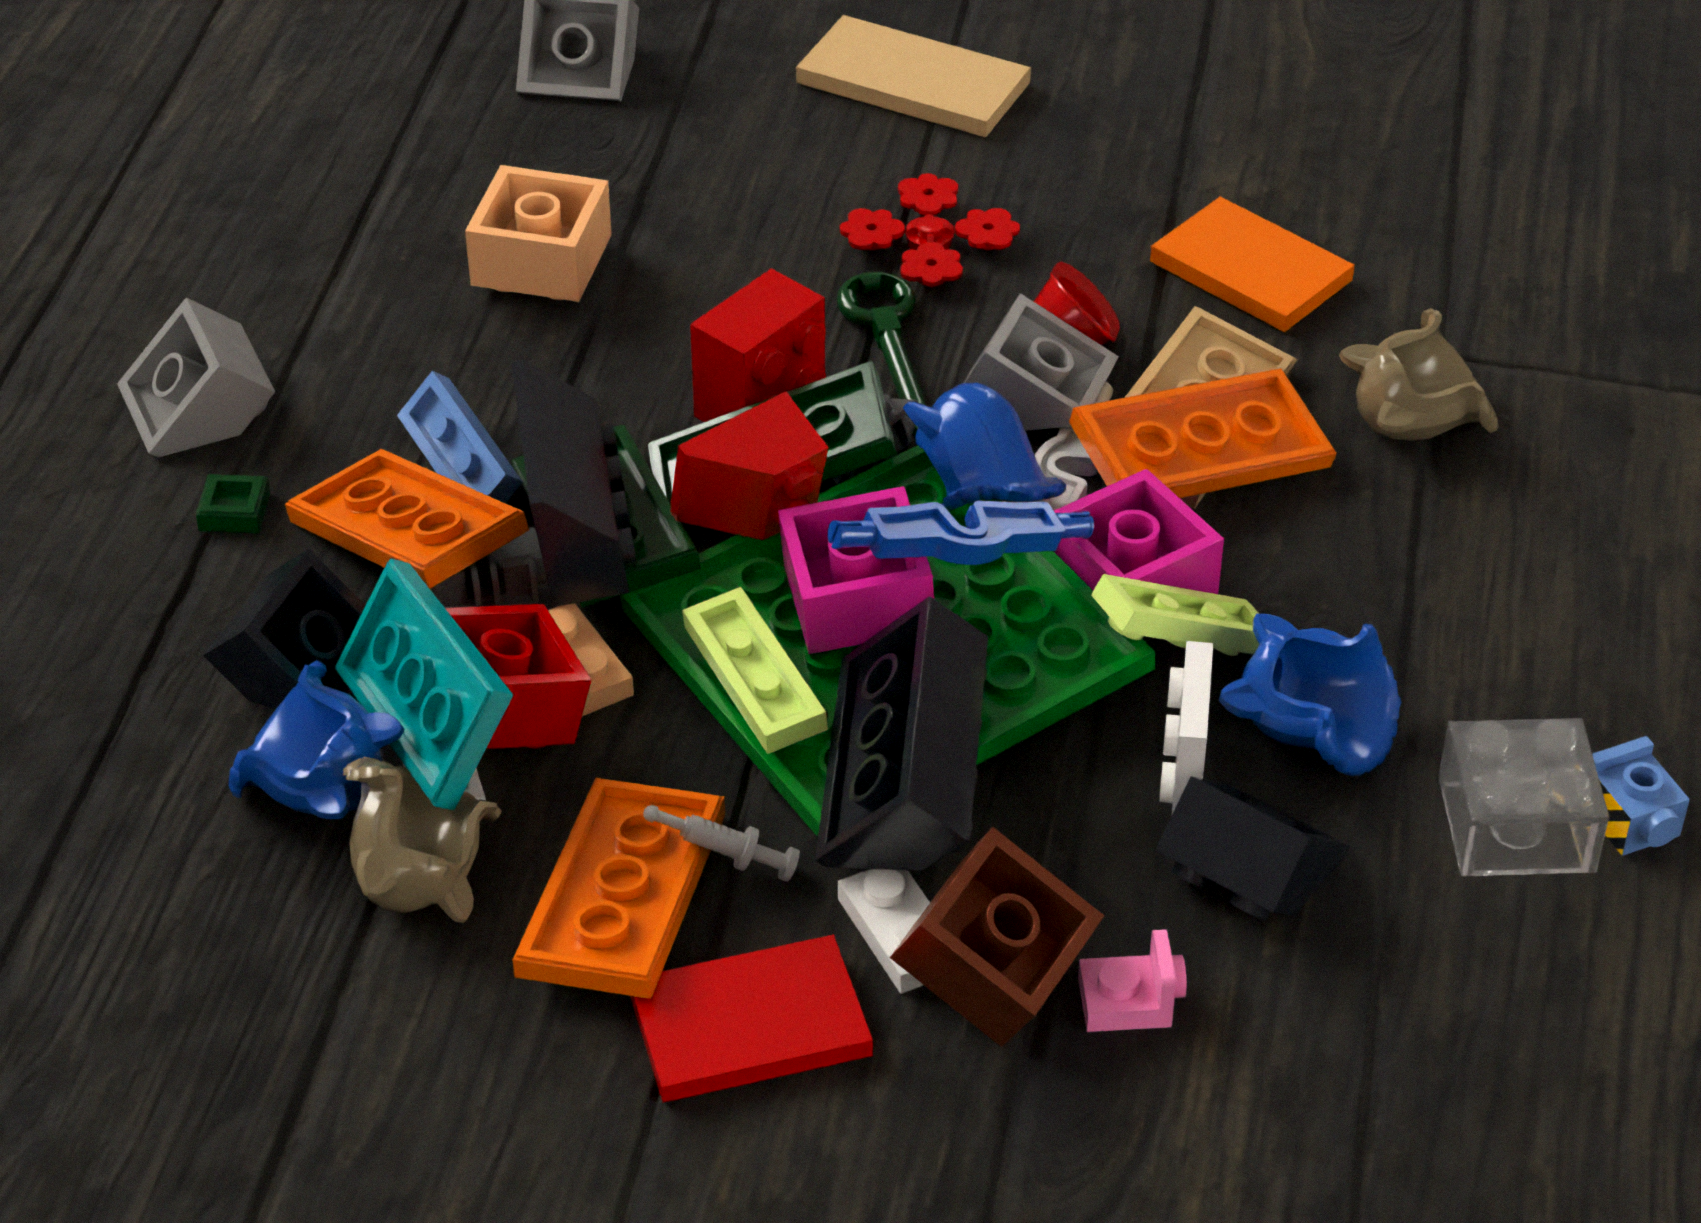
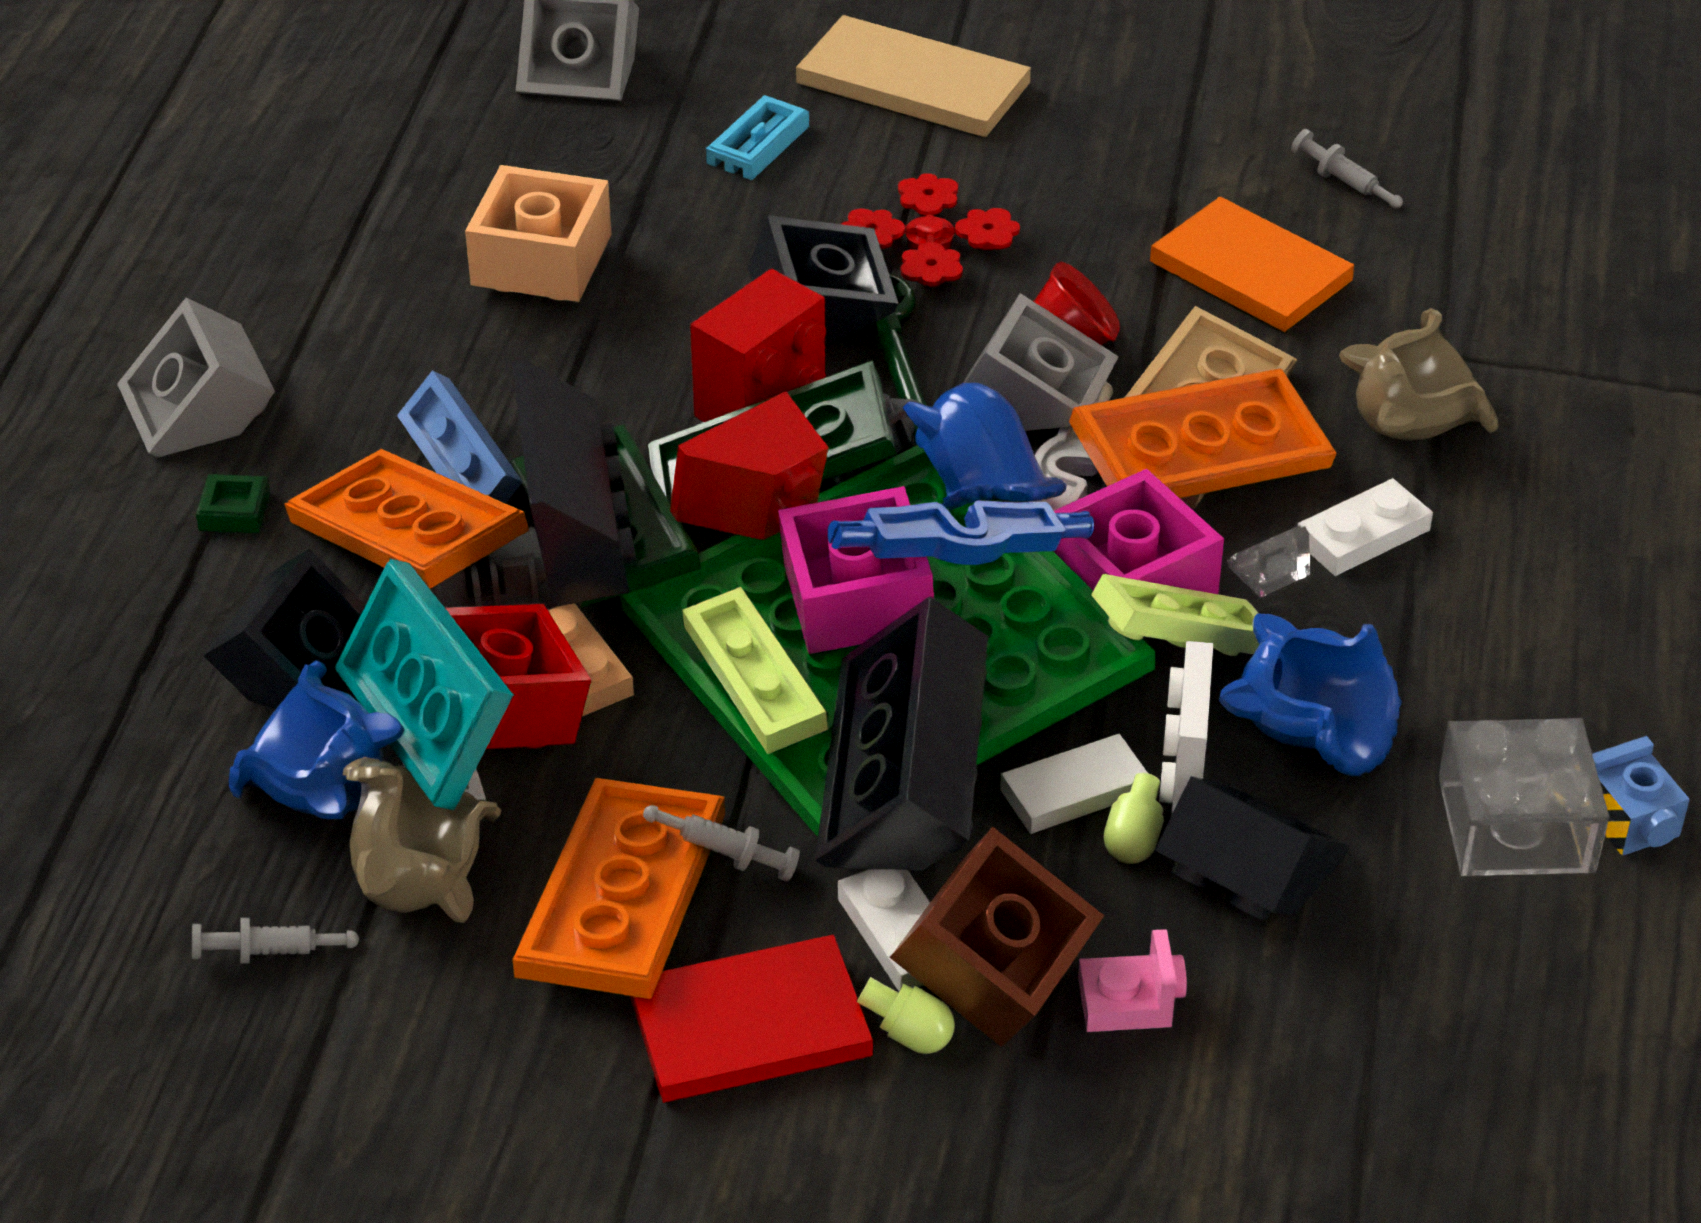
none -> light grey piece [192,918,359,964]
none -> medium azure tile [706,95,809,180]
none -> black slope [748,216,899,348]
none -> yellowish green cylinder [857,977,955,1054]
none -> white tile [1000,734,1148,834]
none -> yellowish green cylinder [1104,773,1164,864]
none -> clear slope [1227,525,1310,598]
none -> light grey piece [1291,129,1403,209]
none -> white plate [1296,478,1433,576]

